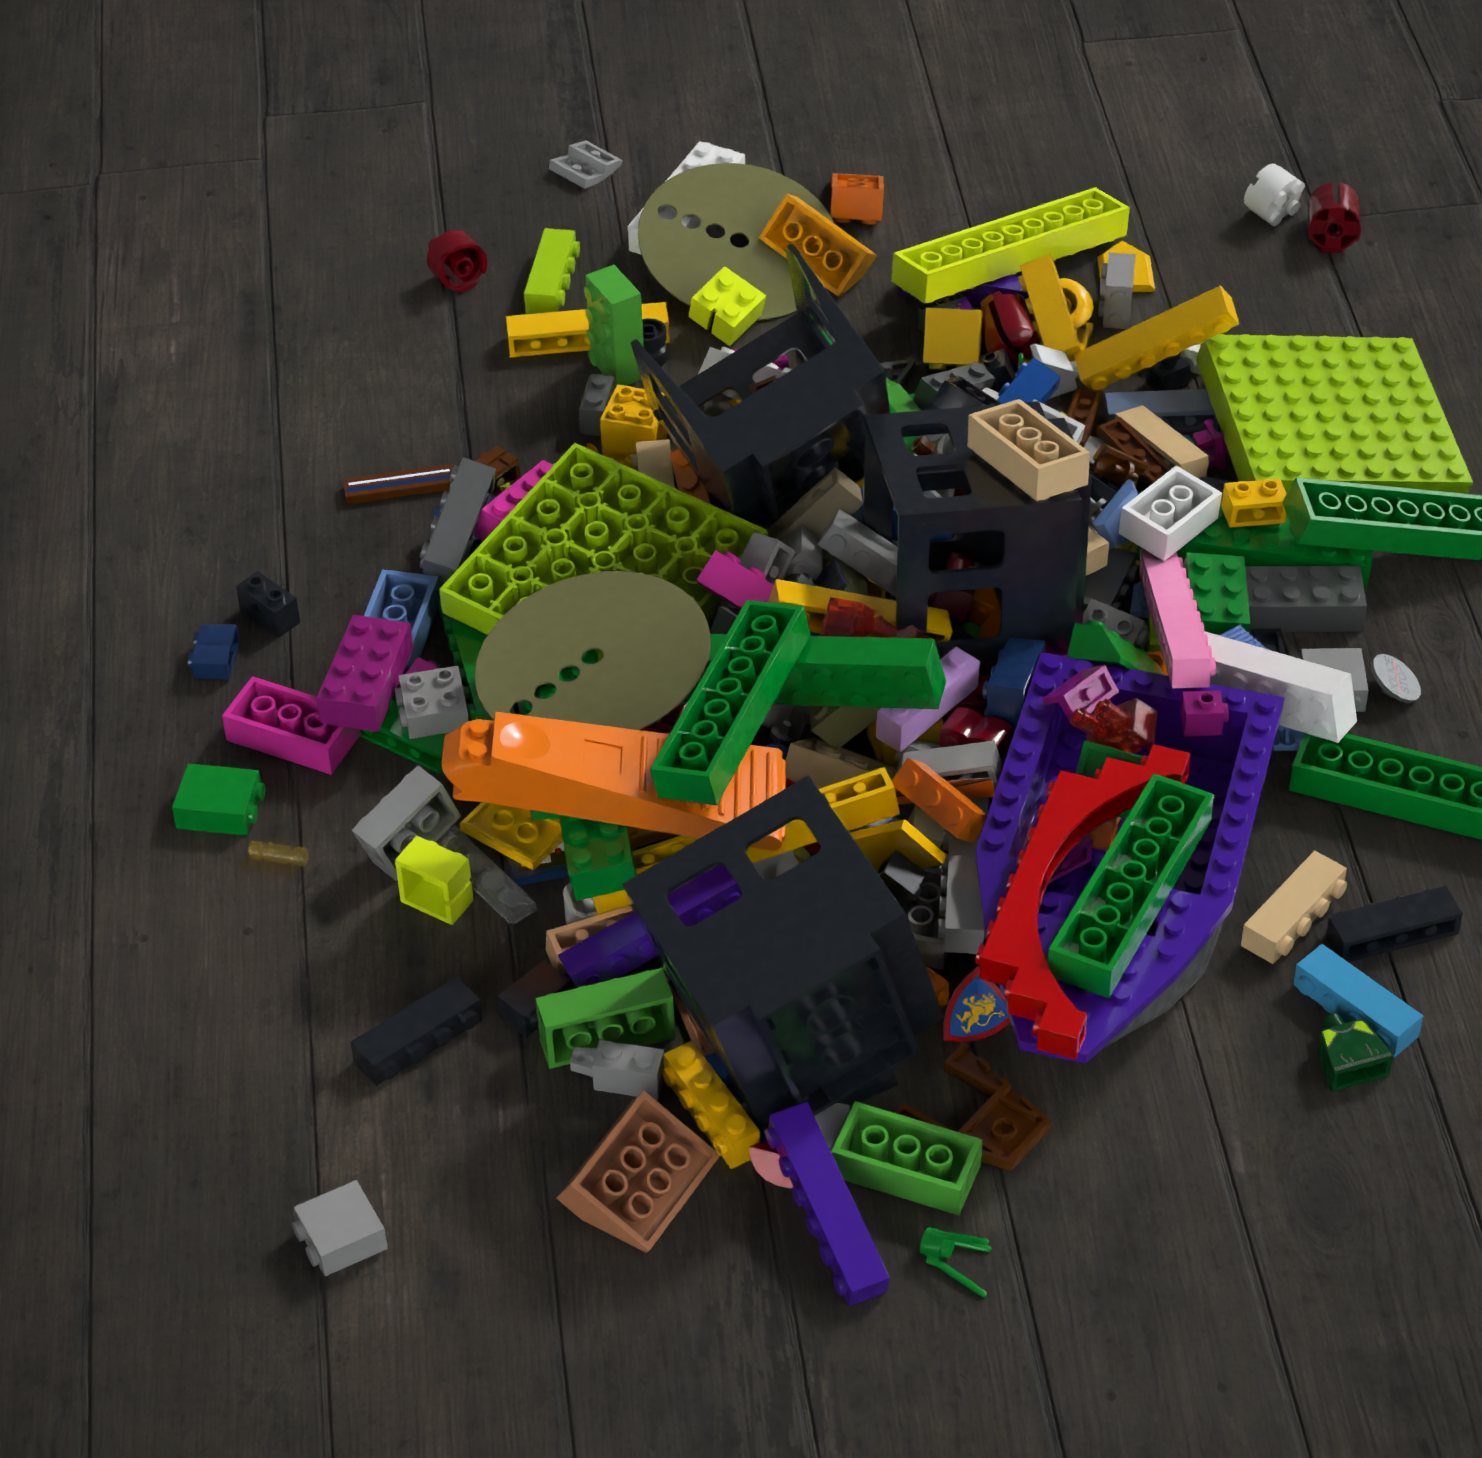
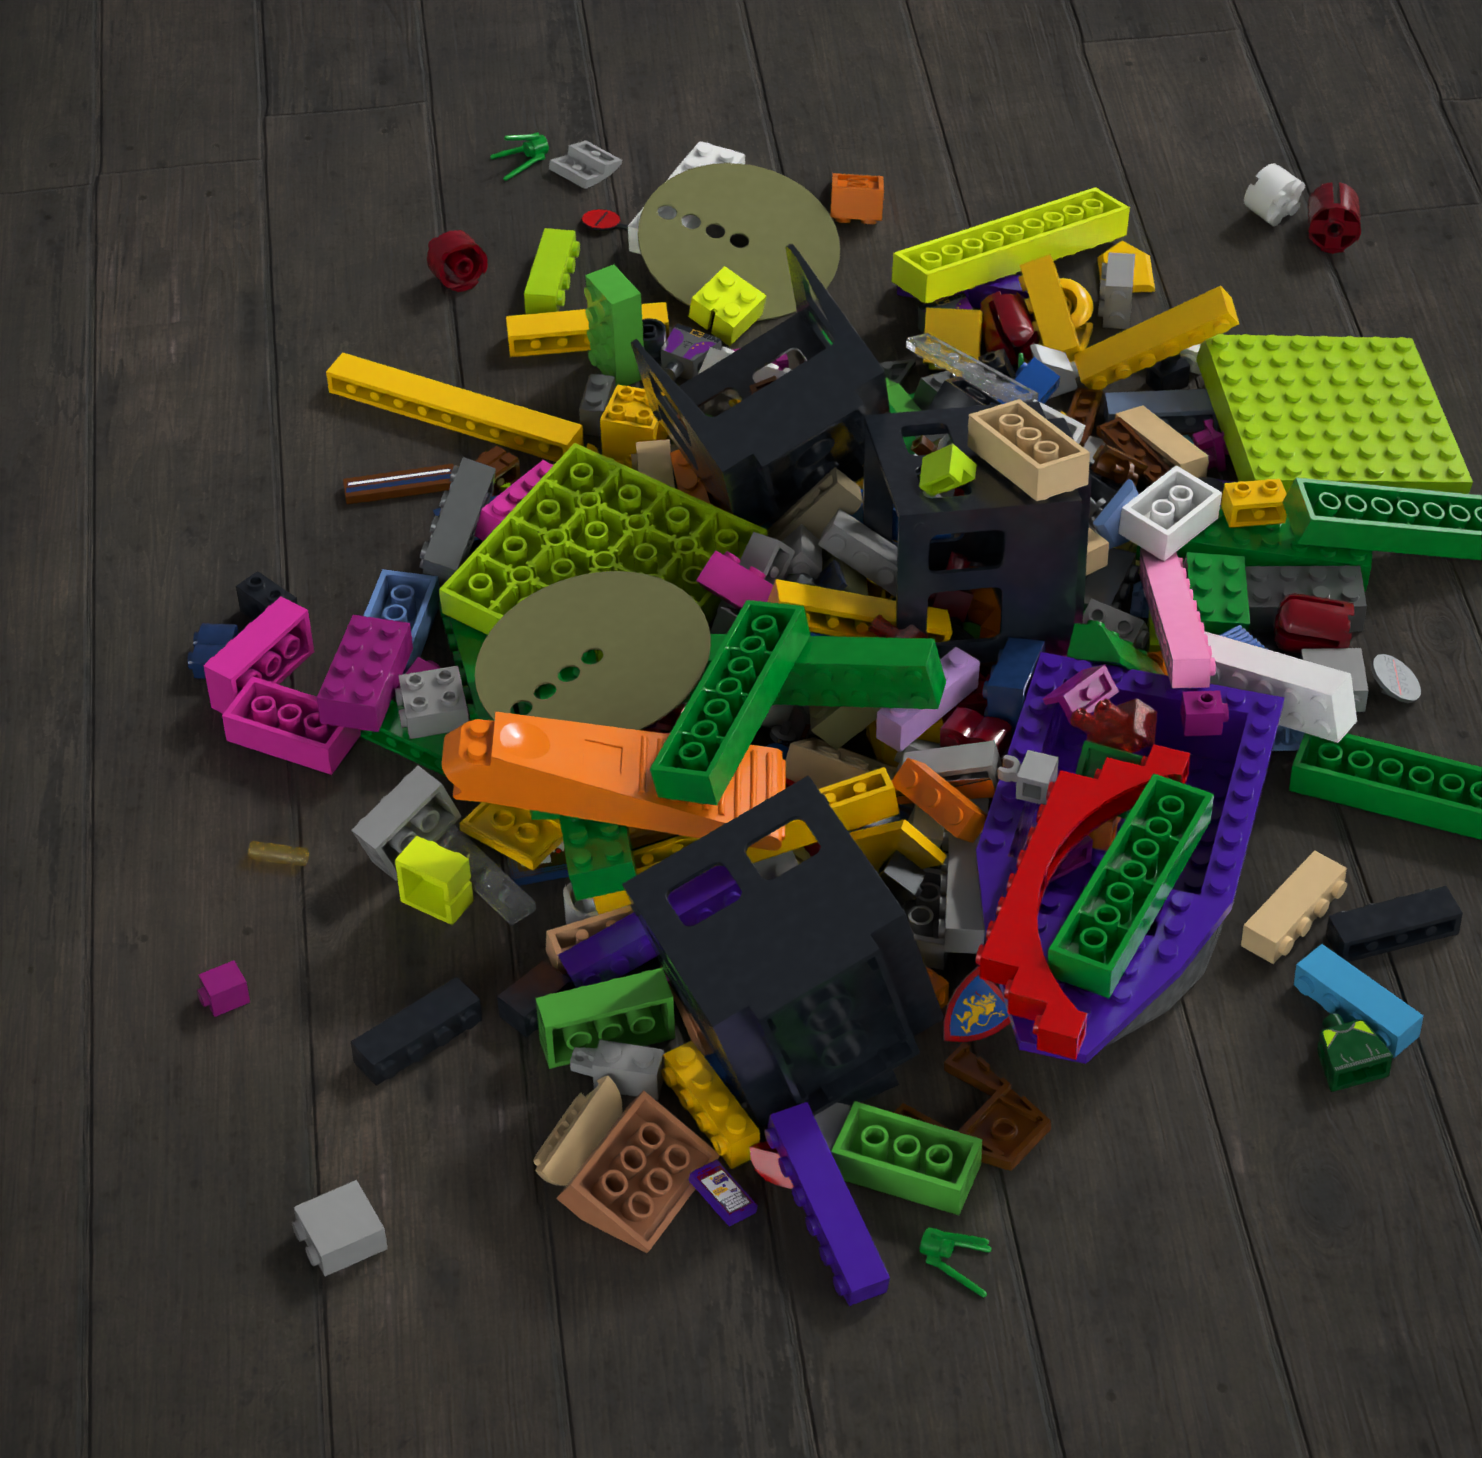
green brick [172,763,266,836] -> none
light orange slope [758,194,878,297] -> none
clear red brick [819,597,876,637] -> none
none -> magenta brick [197,960,250,1017]
none -> dark pink brick [204,596,314,713]
none -> yellow brick [326,352,584,462]
none -> green plant [490,132,549,181]
none -> tan brick [533,1075,622,1186]
none -> red piece [582,209,628,231]
none -> dark grey torso [661,323,722,381]
none -> tile [688,1159,758,1227]
none -> clear plate [906,333,1039,403]
none -> lime piece [919,443,977,497]
none -> light grey brick [998,750,1059,805]
none -> dark red cylinder [1274,593,1354,654]

